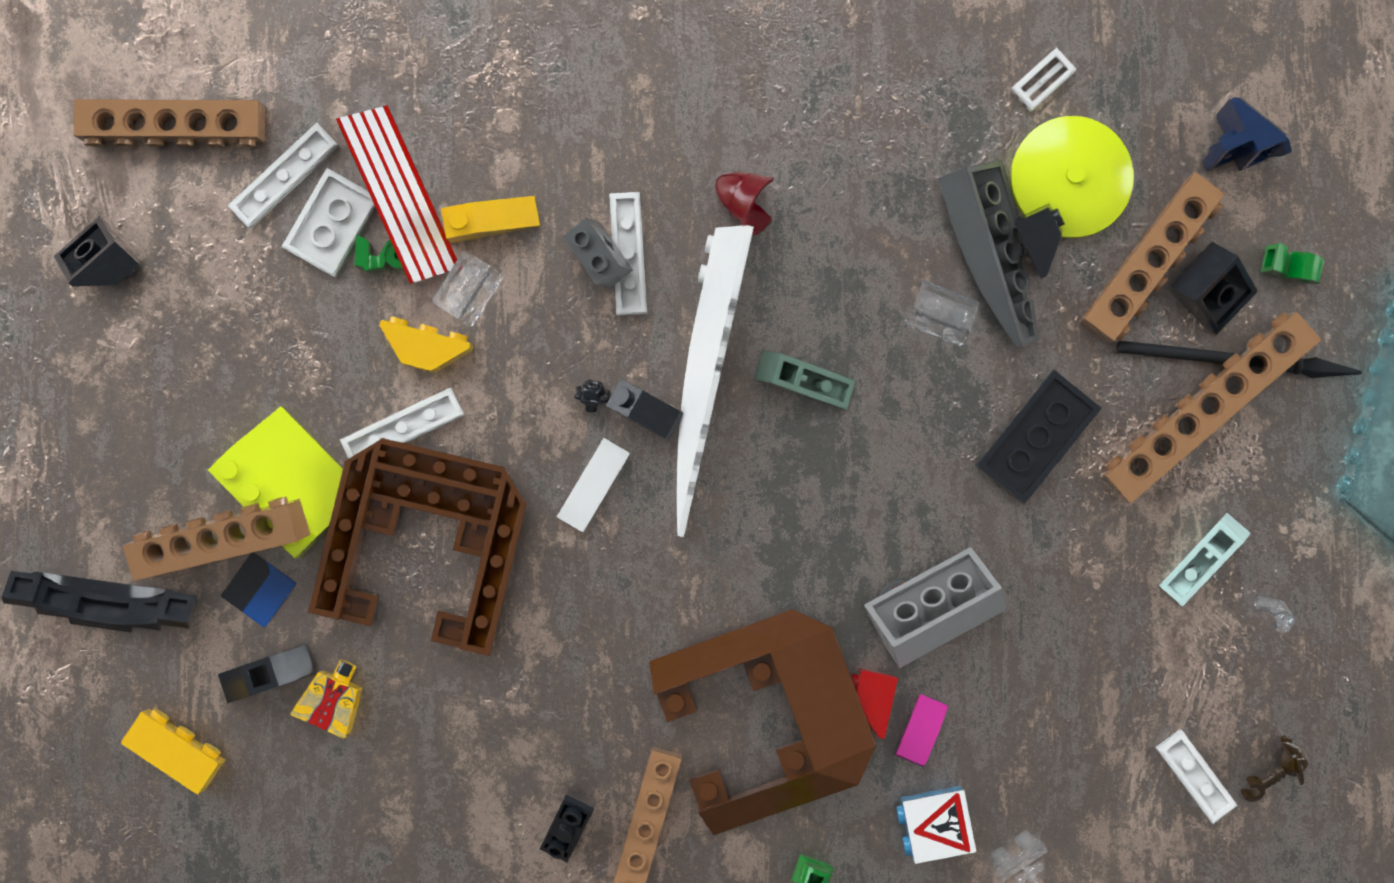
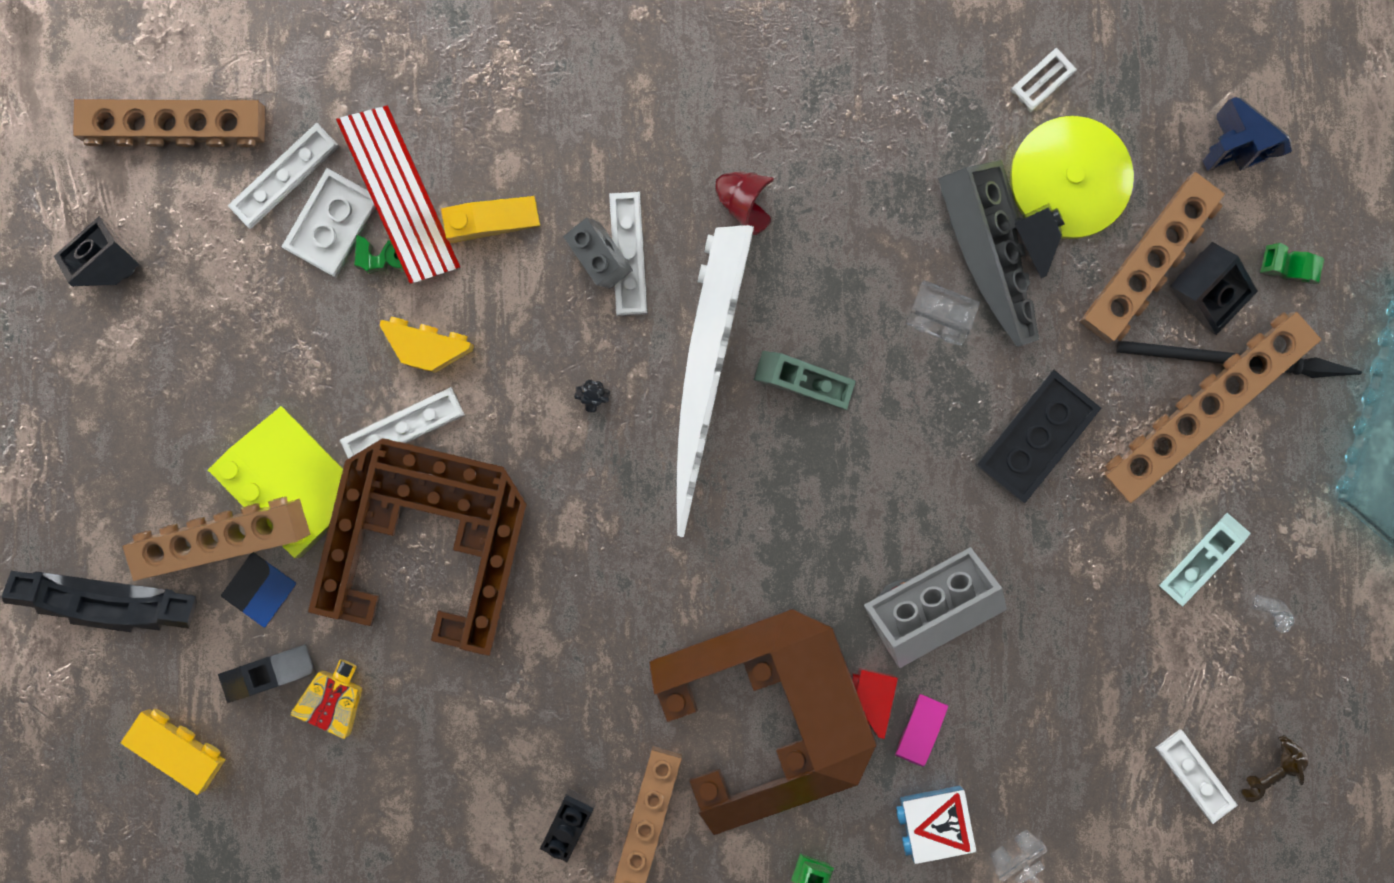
clear bracket [431,250,503,327] -> none
white tile [557,438,630,532] -> none
black slope [606,379,684,440] -> none

